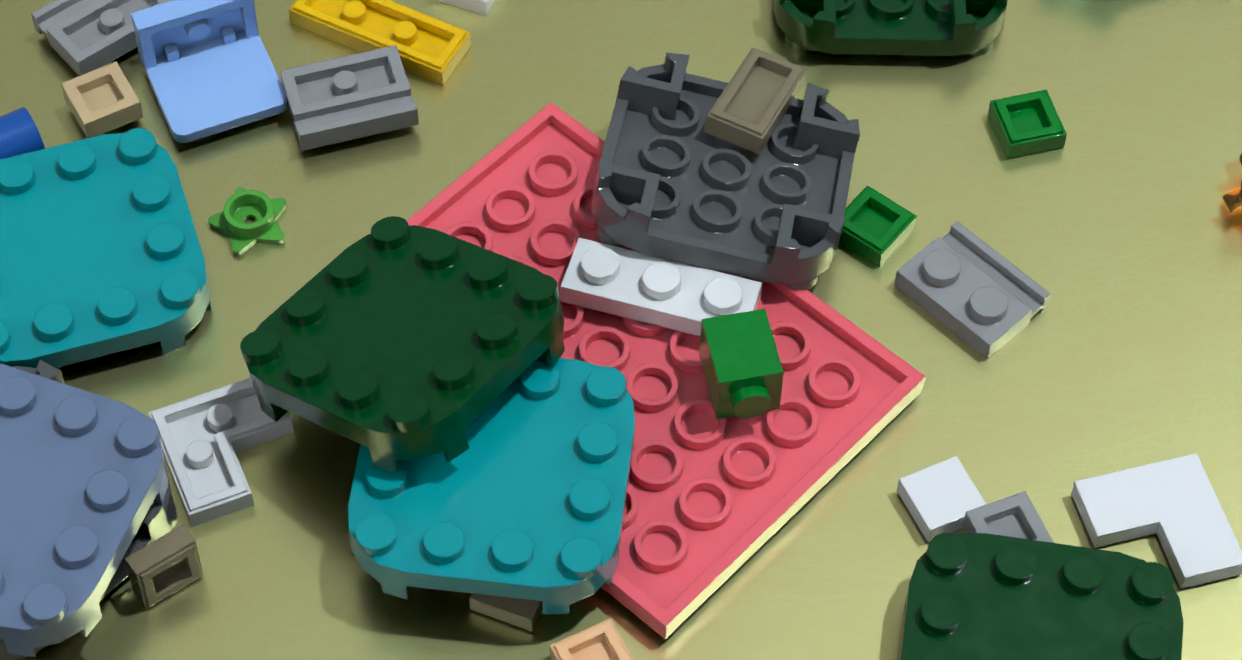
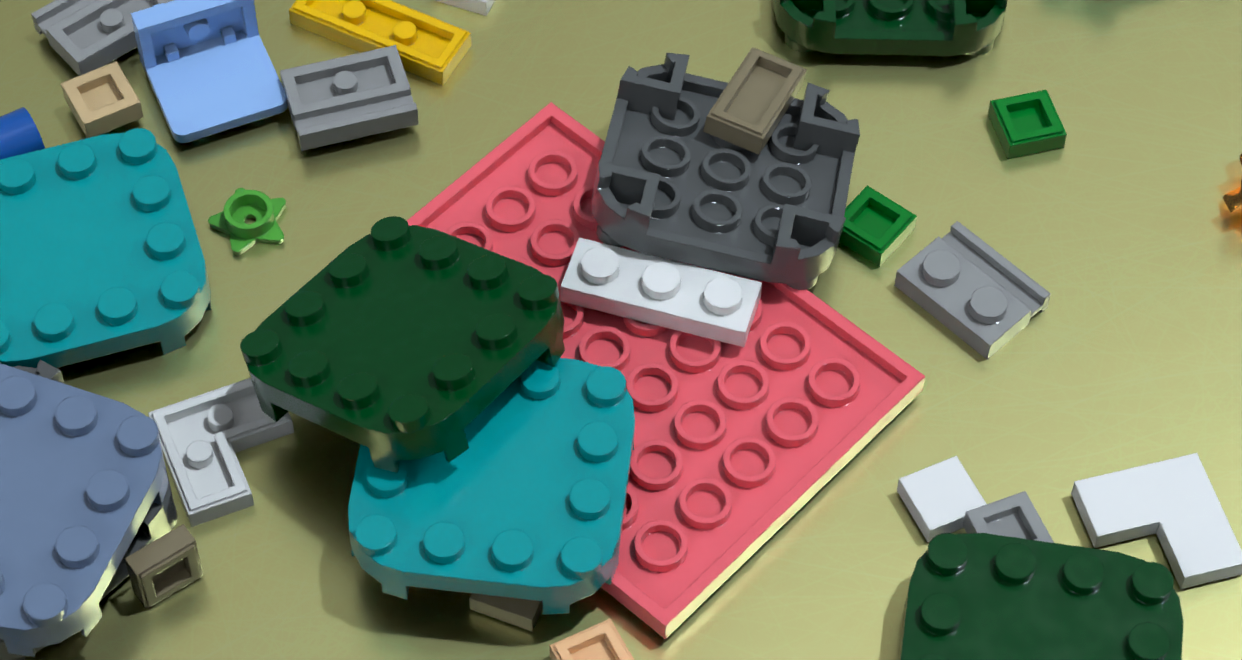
green brick [699,309,784,419] -> none

